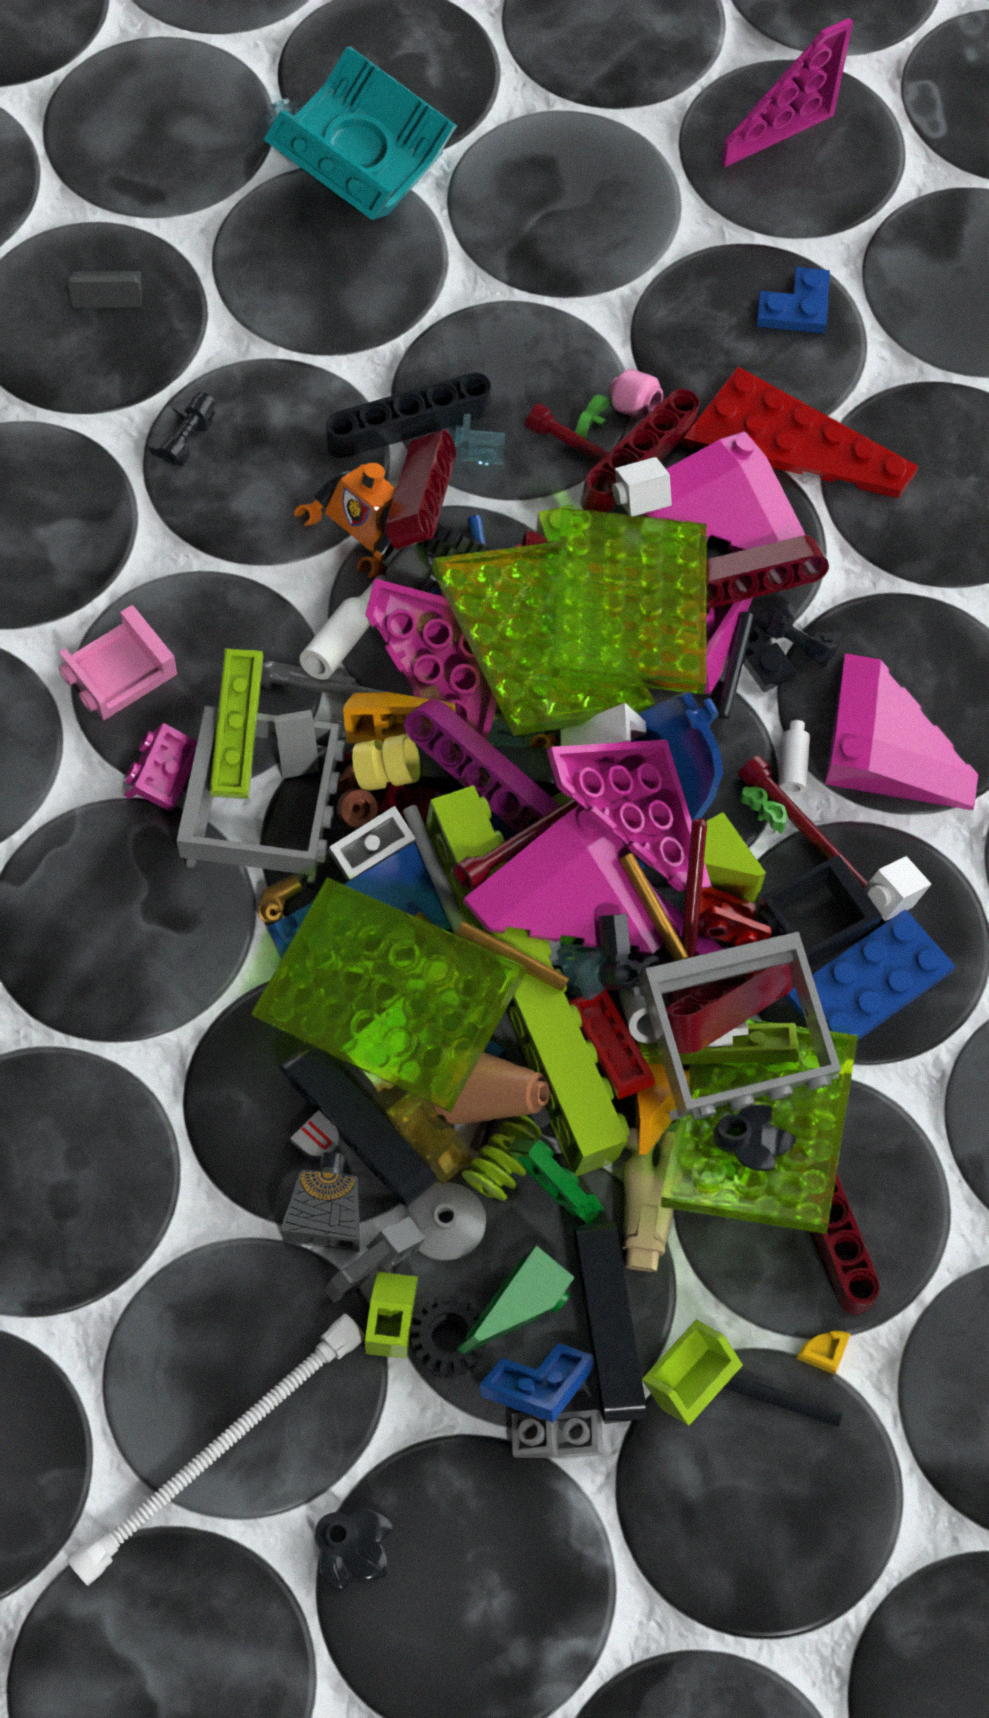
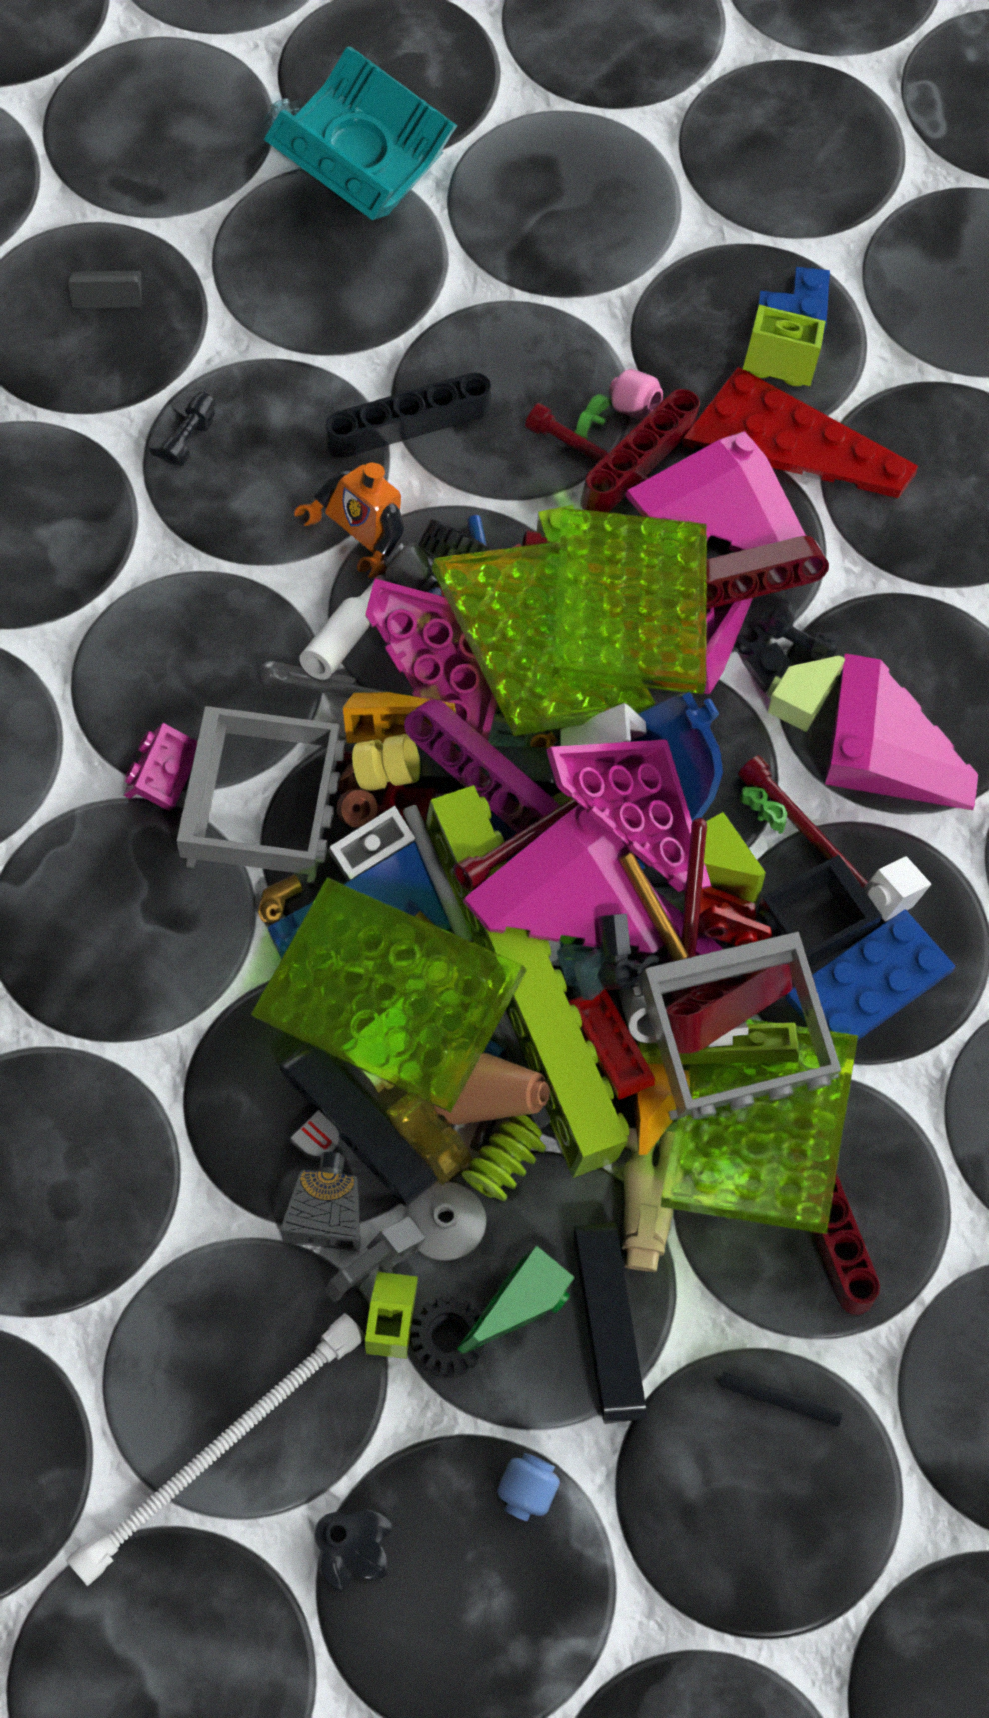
bright pink panel [58,604,177,721] -> none
lime tile [210,648,264,799] -> none
light grey slope [273,710,320,778] -> none
dark red beam [386,430,456,550] -> none
clear light blue bracket [455,414,505,465] -> none
pearl gold bar [456,921,569,992] -> none
blue plate [480,1343,595,1423] -> none
green hinge [508,1138,604,1225] -> none
light grey slope [512,1409,603,1458] -> none
white brick [612,457,672,517] -> none
lime panel [642,1319,743,1426] -> none
black plate [713,1105,796,1172] -> none
black bar [717,612,754,719] -> none
dark pink slope [721,18,853,167] -> none
white cylinder [779,720,810,795] -> none
yellow tile [796,1331,851,1375] -> none
none -> medium blue head [497,1453,560,1521]
none -> lime slope [743,305,826,386]
none -> yellowish green slope [766,655,845,732]

